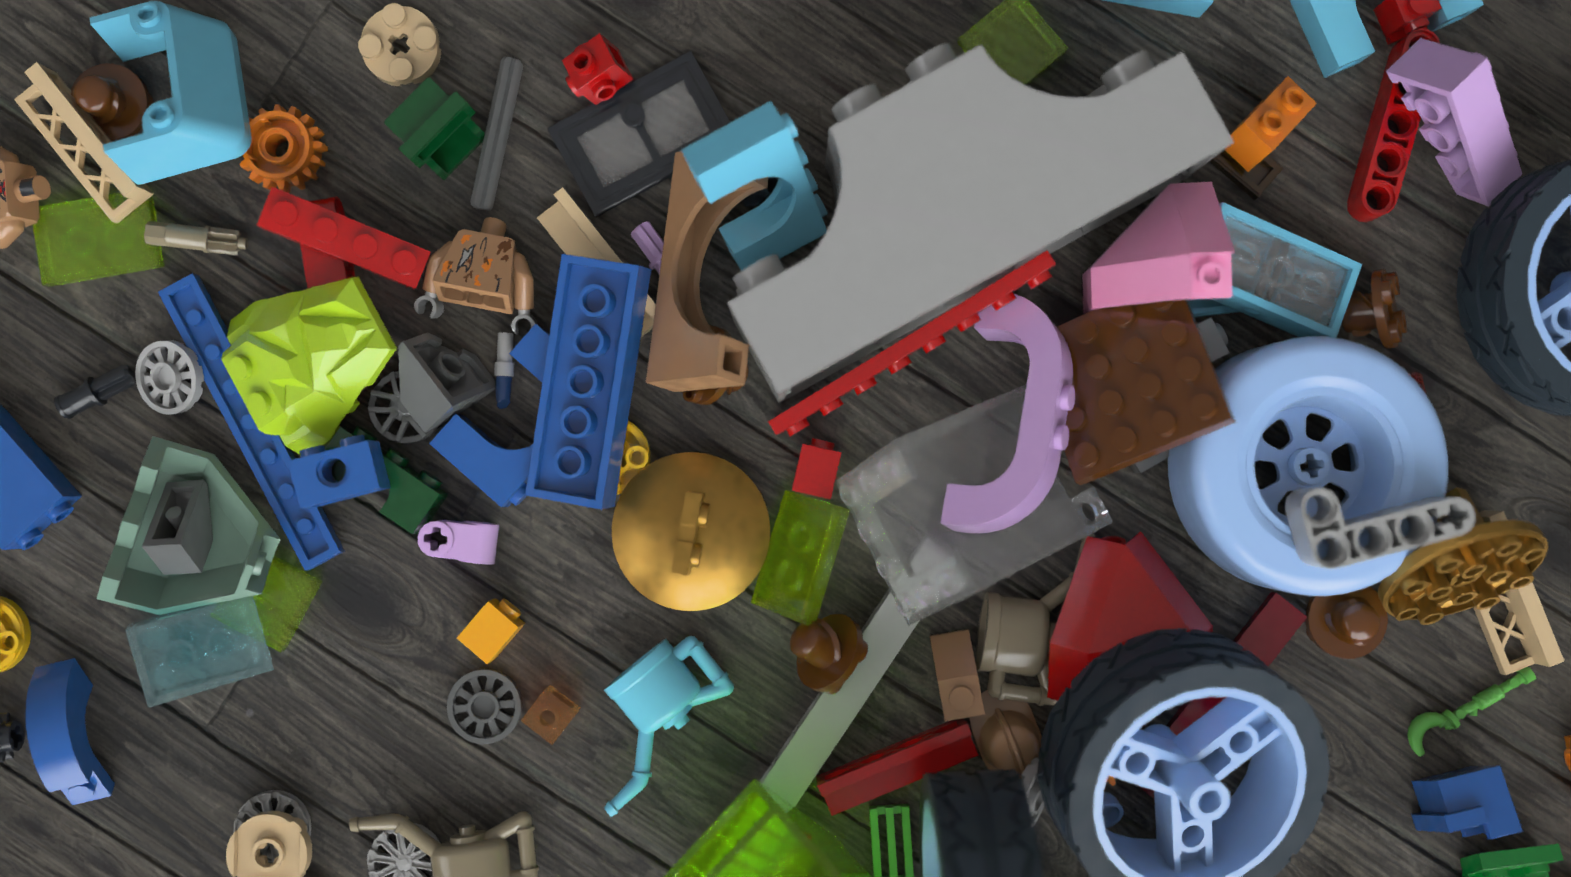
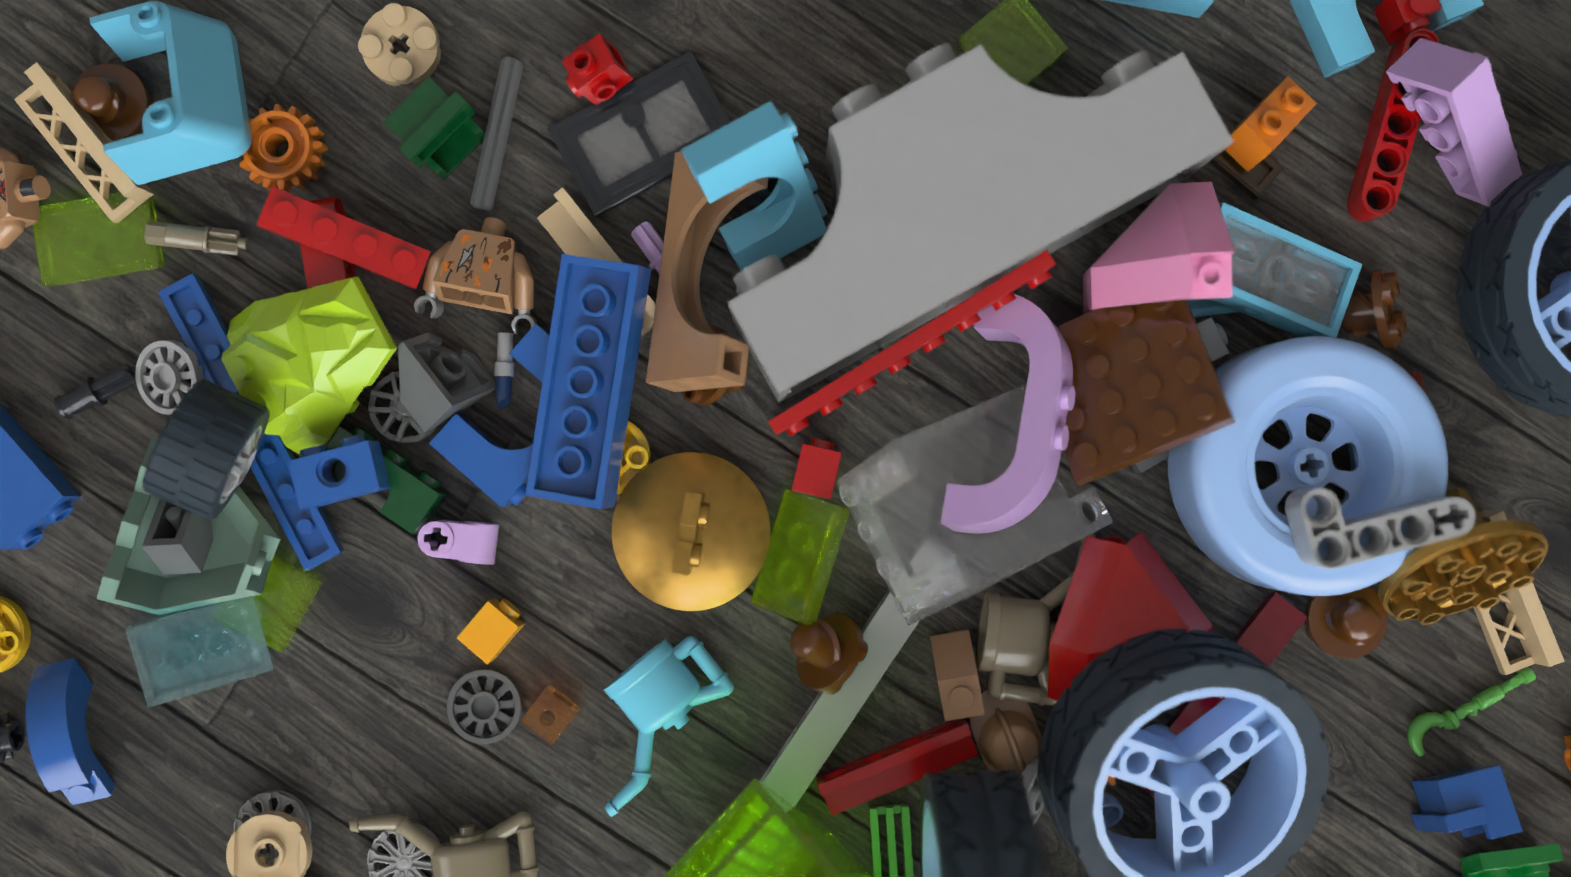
none -> black wheel [143,379,270,520]

